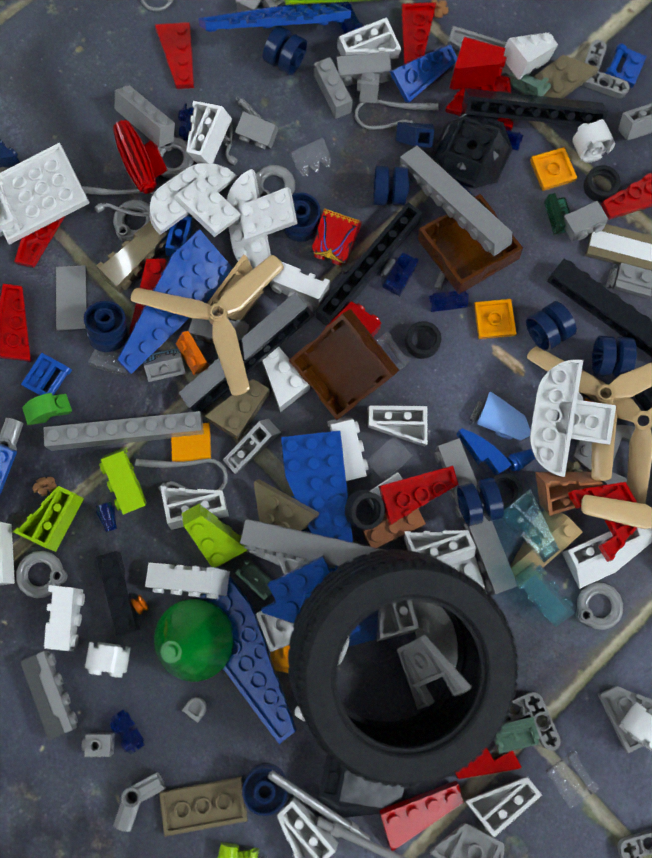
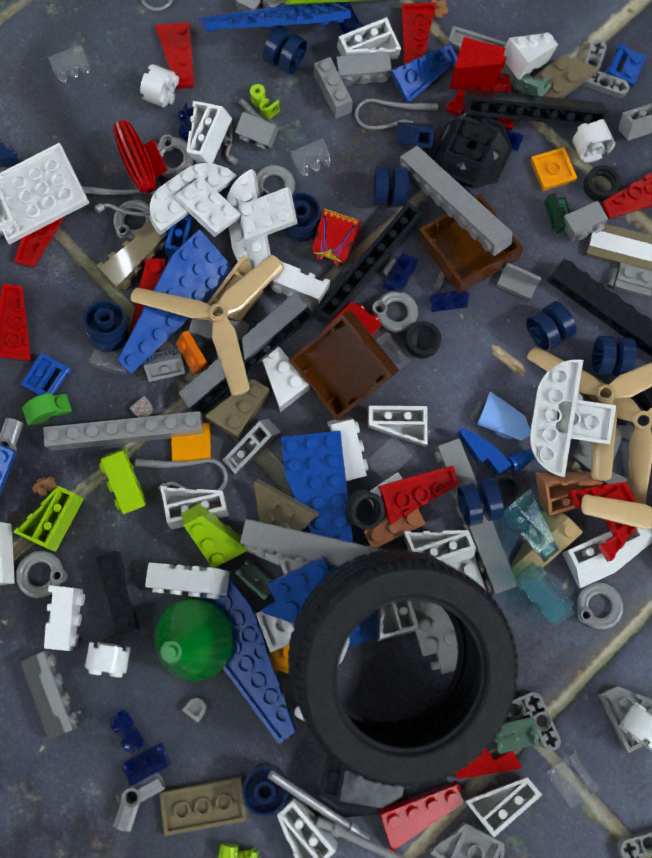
light grey piece [56,265,87,330] -> none
light grey brick [82,732,115,757] -> none
clear blue cone [96,502,117,532] -> none
light grey brick [114,85,175,147] -> none
orange bush [131,594,149,615] -> none
light grey brick [357,72,380,103] -> none
light grey wing [397,635,472,709] -> none
light orange tile [474,299,517,339] -> none
none -> clear plate [48,45,89,83]
none -> clear blue hinge [123,743,172,787]
none -> light grey tile [130,396,153,418]
none -> white brick [140,64,179,108]
none -> lime leg [250,84,280,120]
none -> light grey piece [372,291,418,333]
none -> light grey panel [496,263,541,301]

